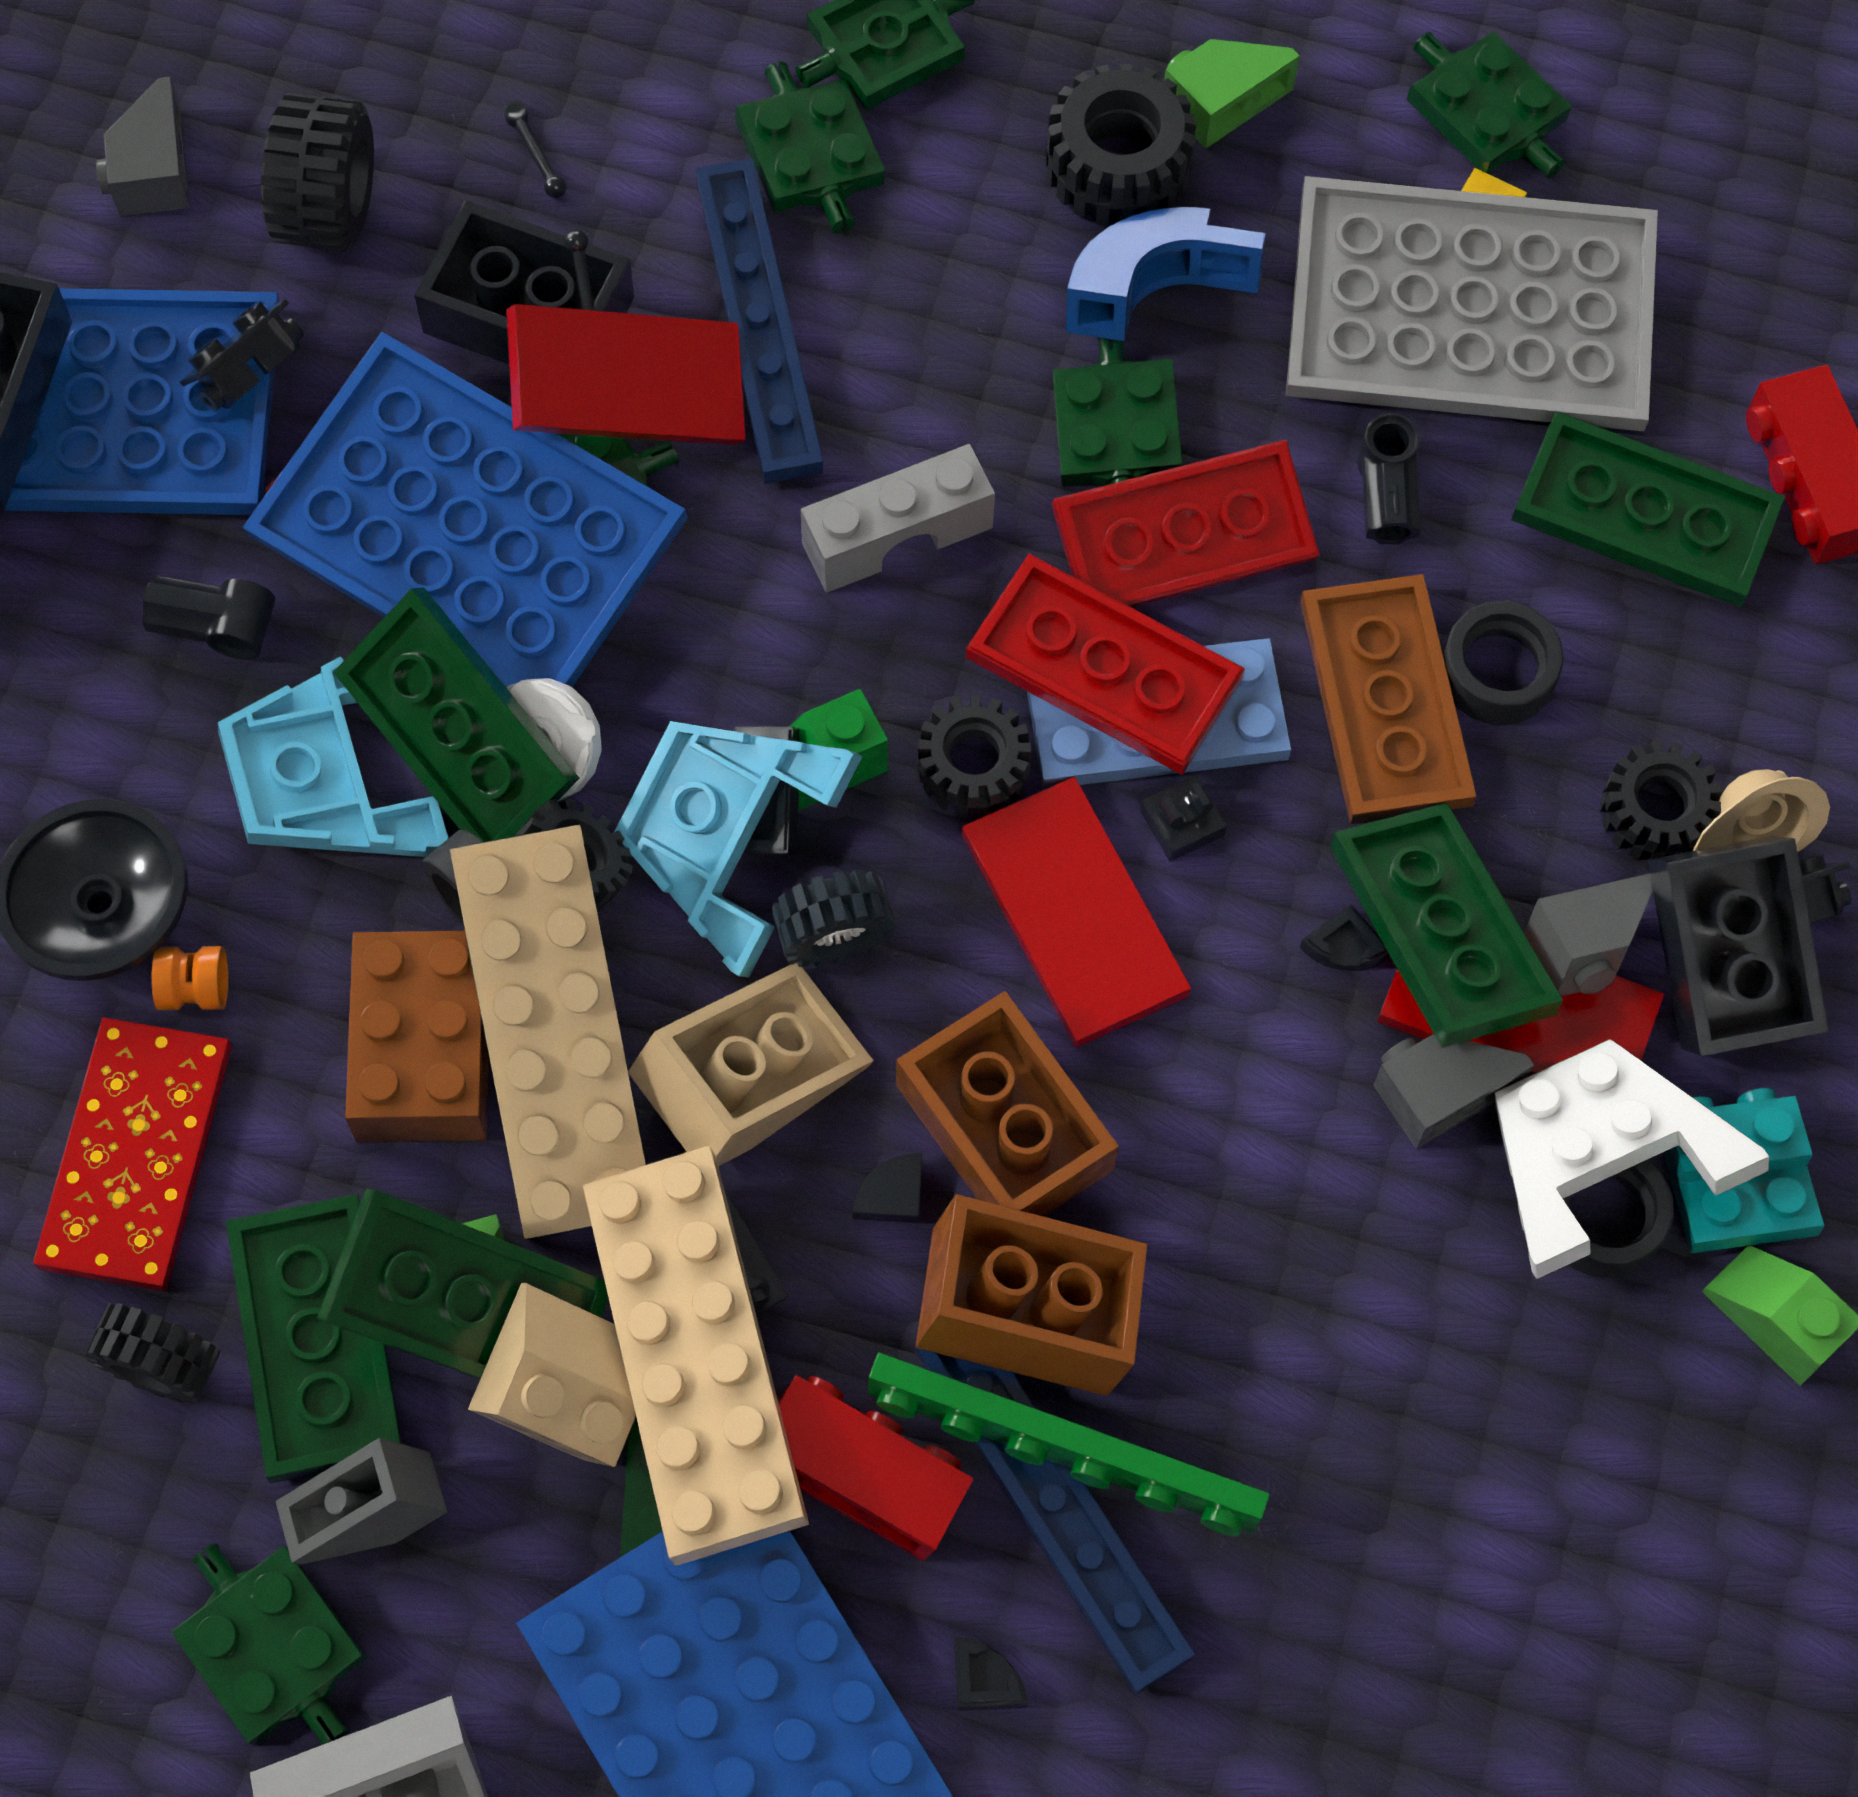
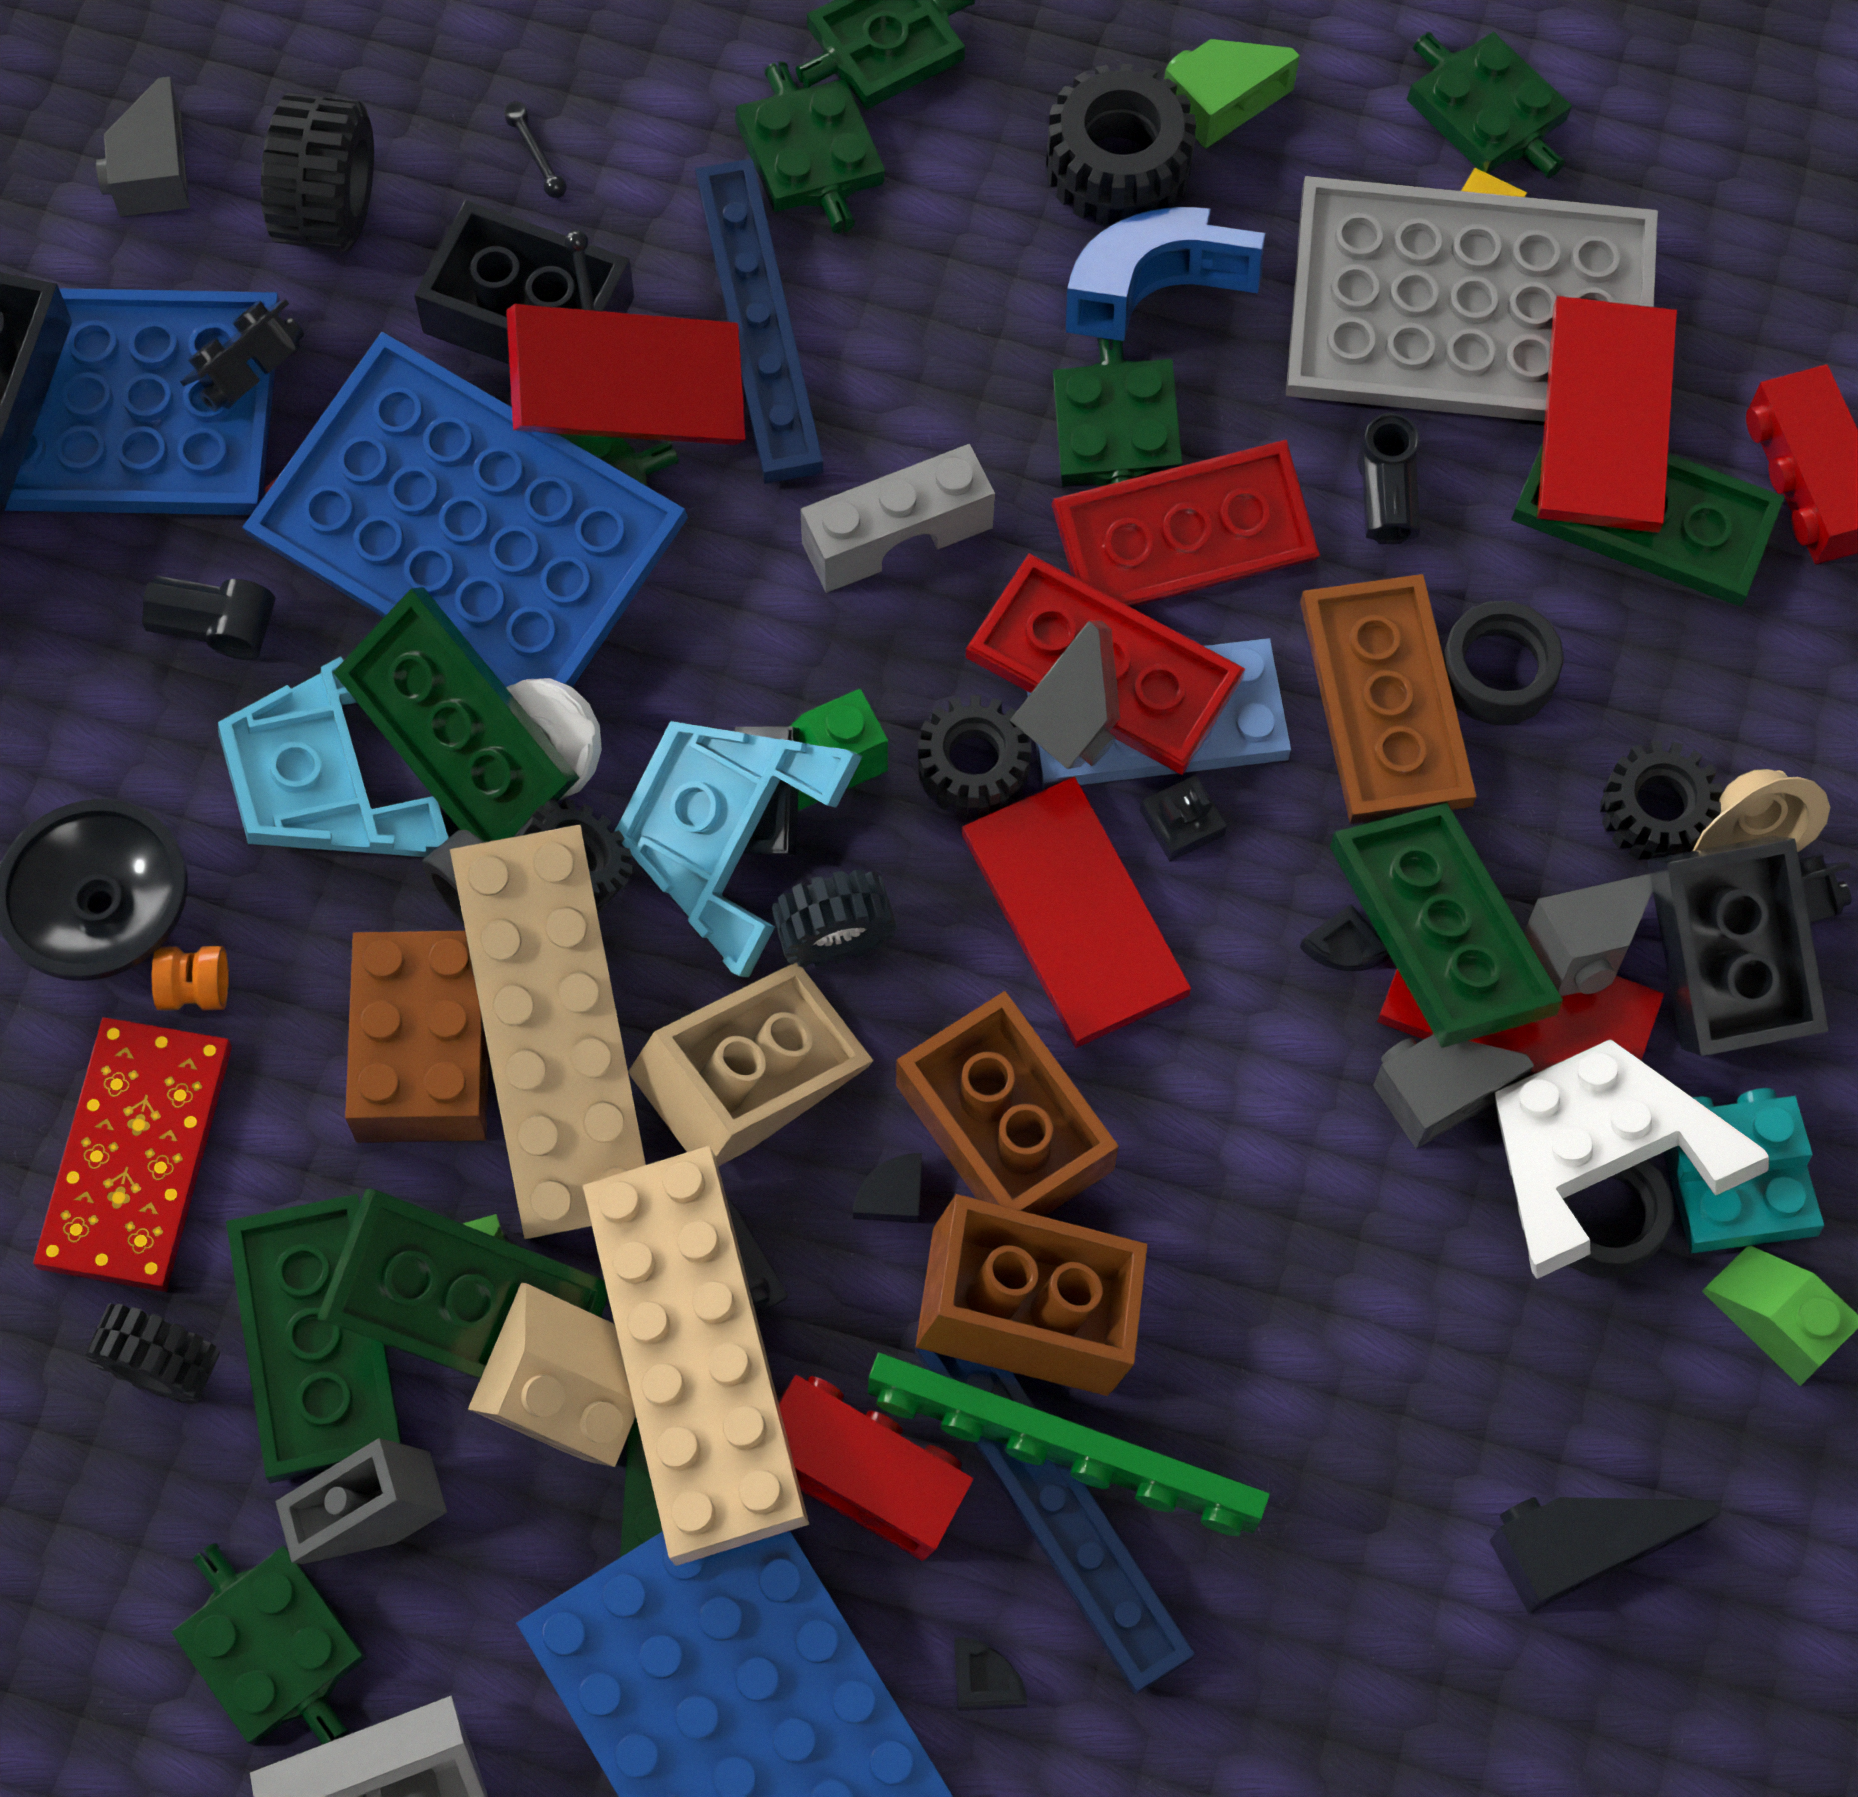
none -> dark grey slope [1010,621,1120,769]
none -> black slope [1489,1497,1721,1614]
none -> red tile [1537,296,1677,533]

